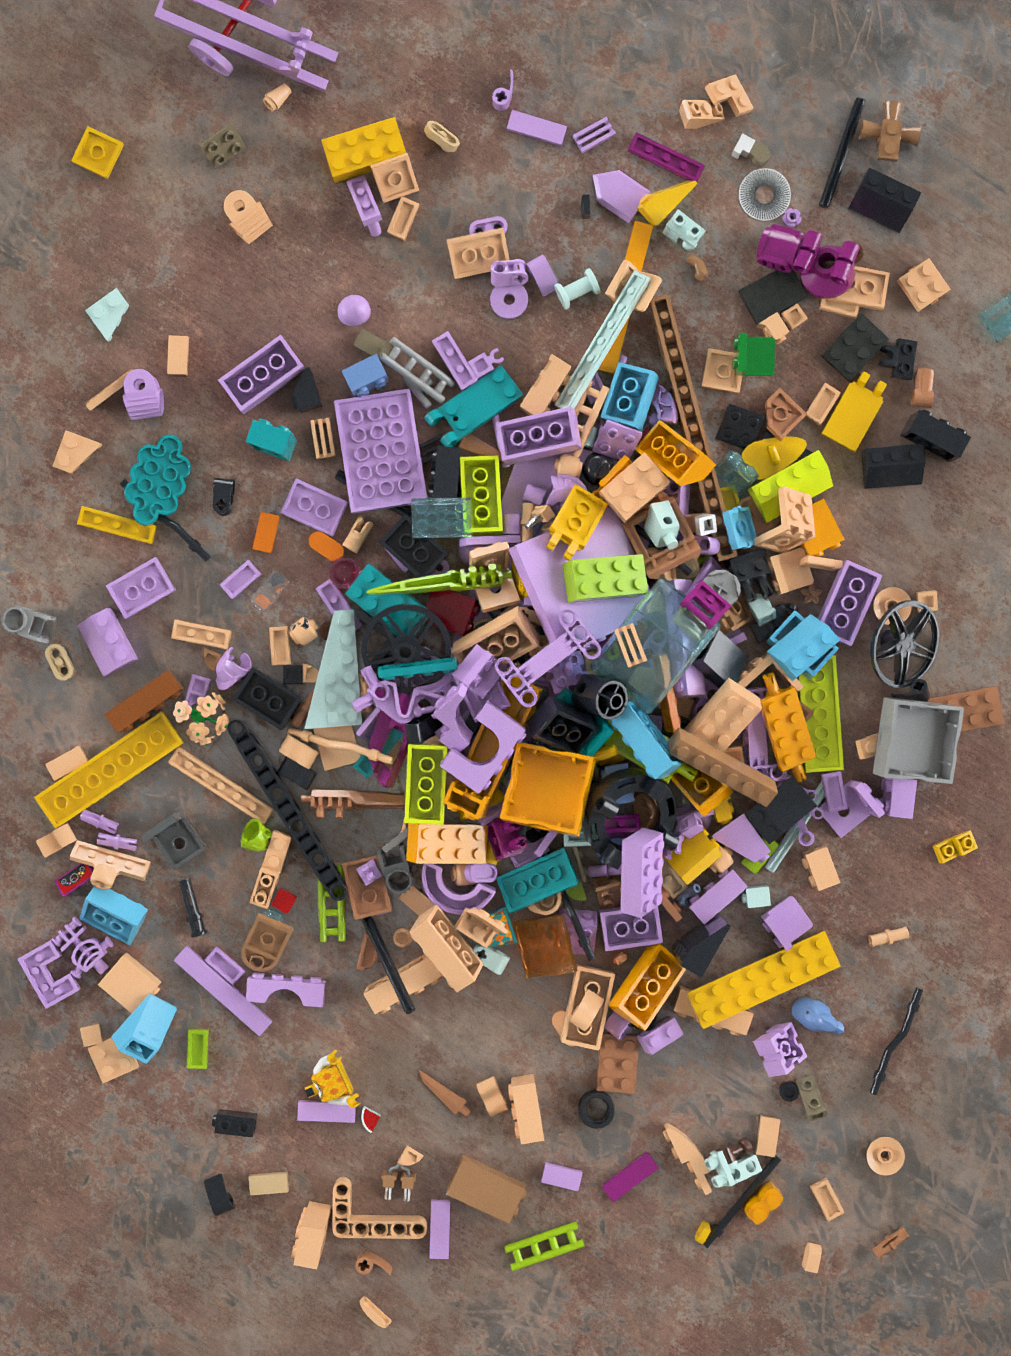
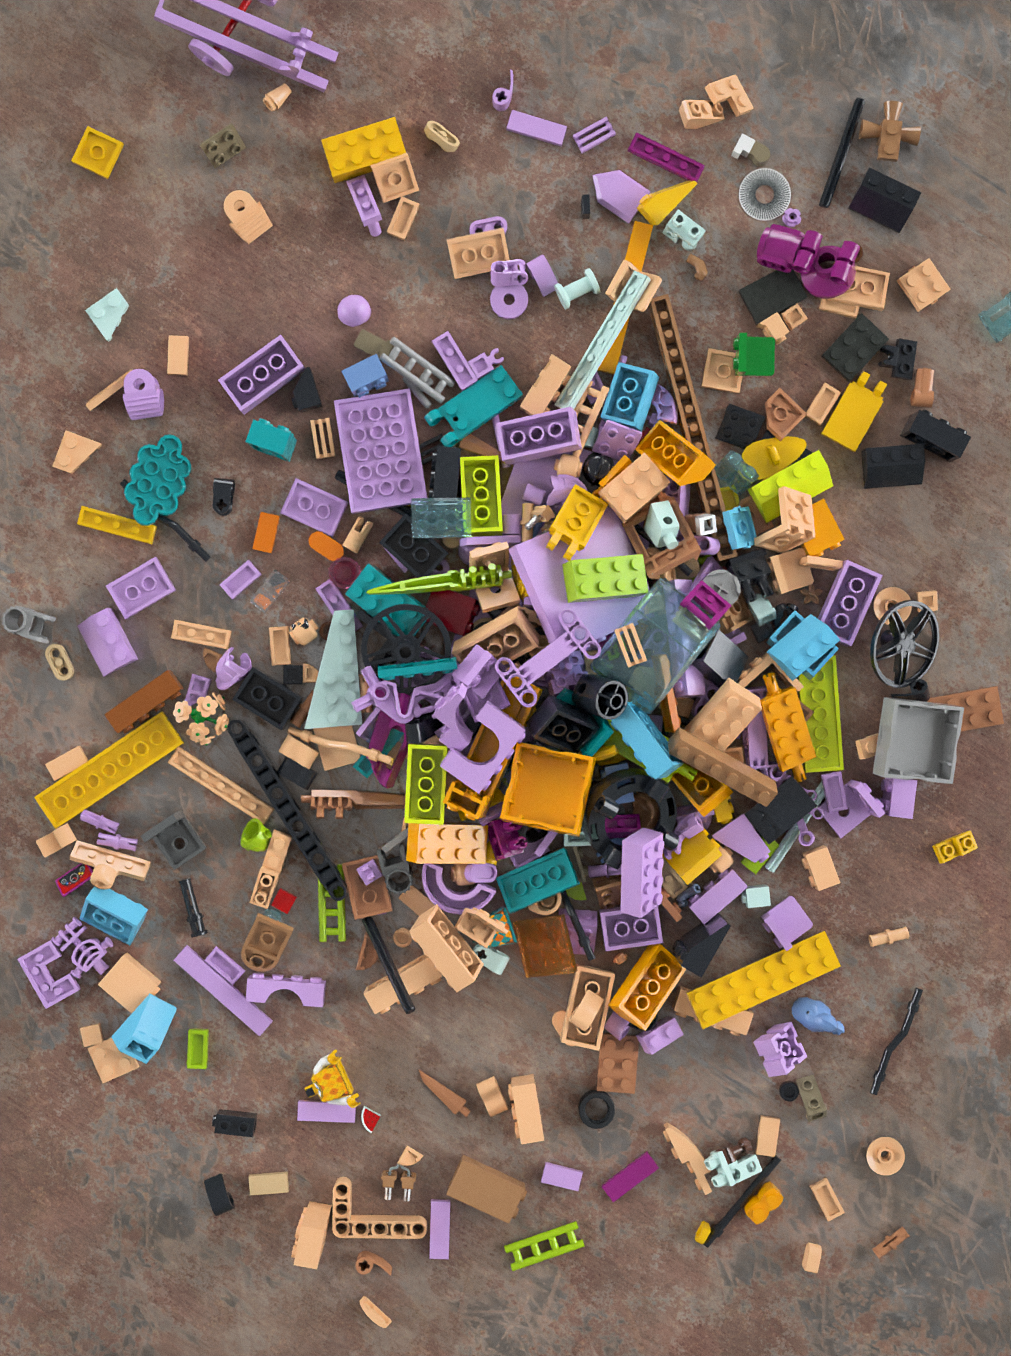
none -> light nougat tile [443,529,462,549]

